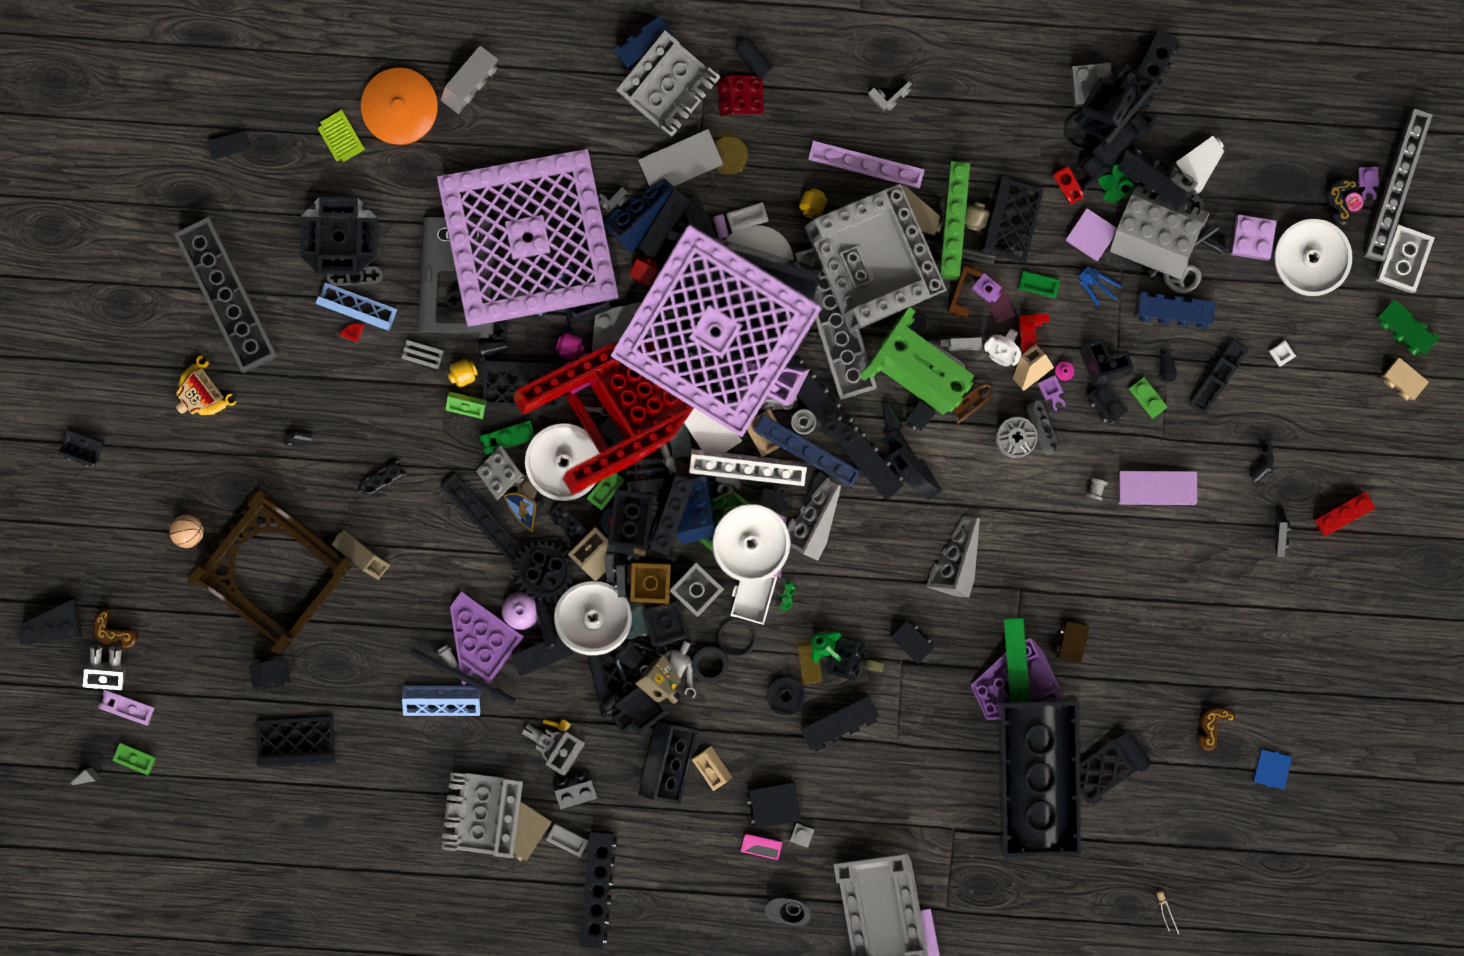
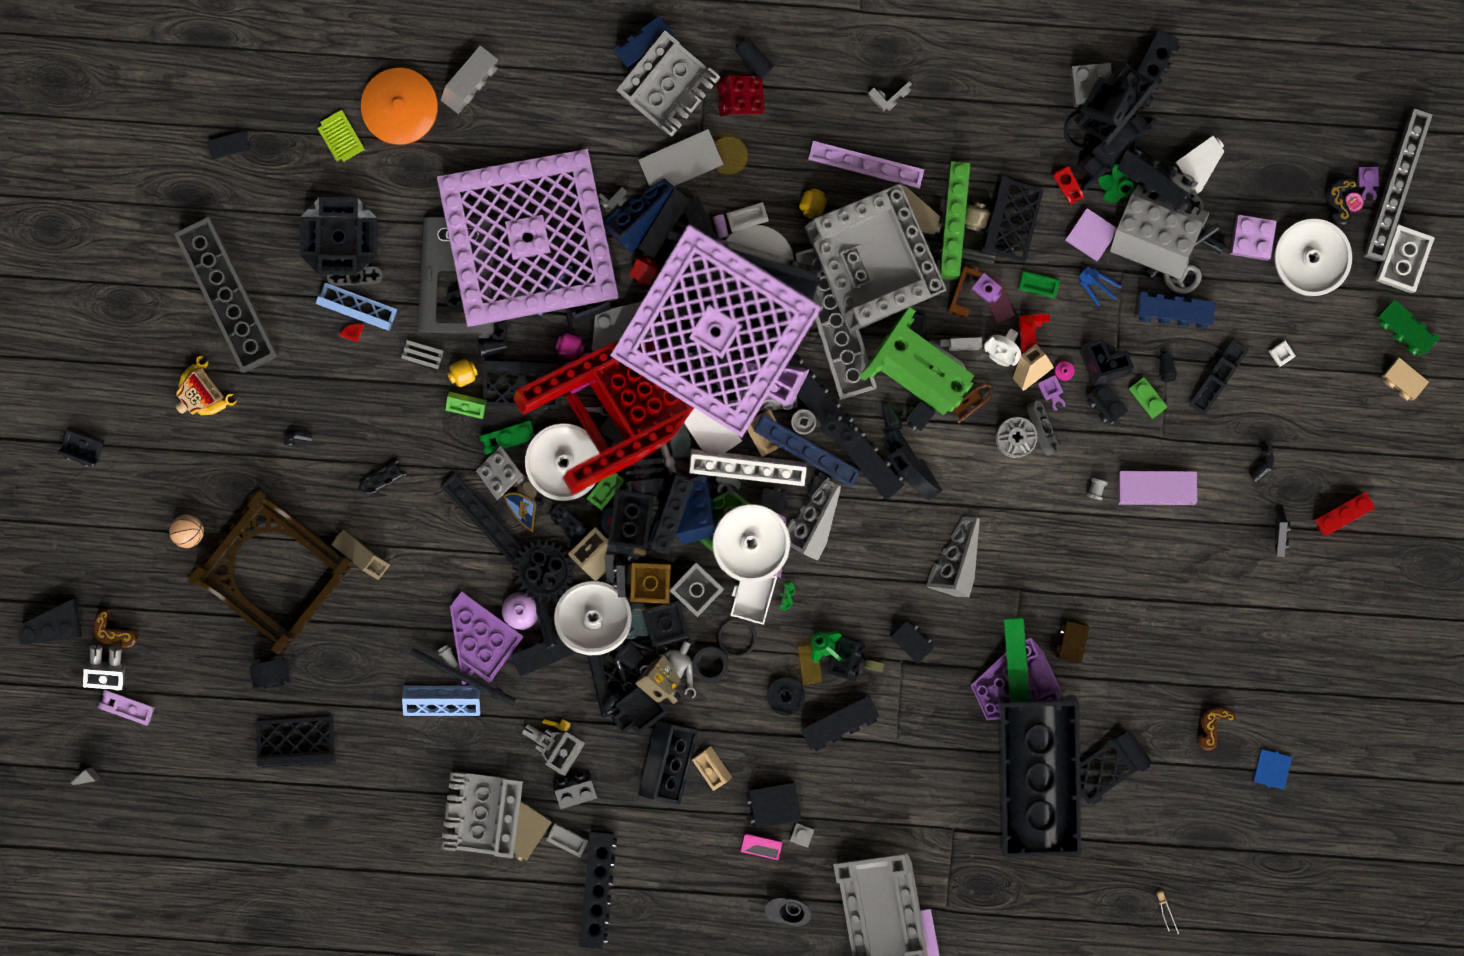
bright green plate [112,743,156,775] -> none

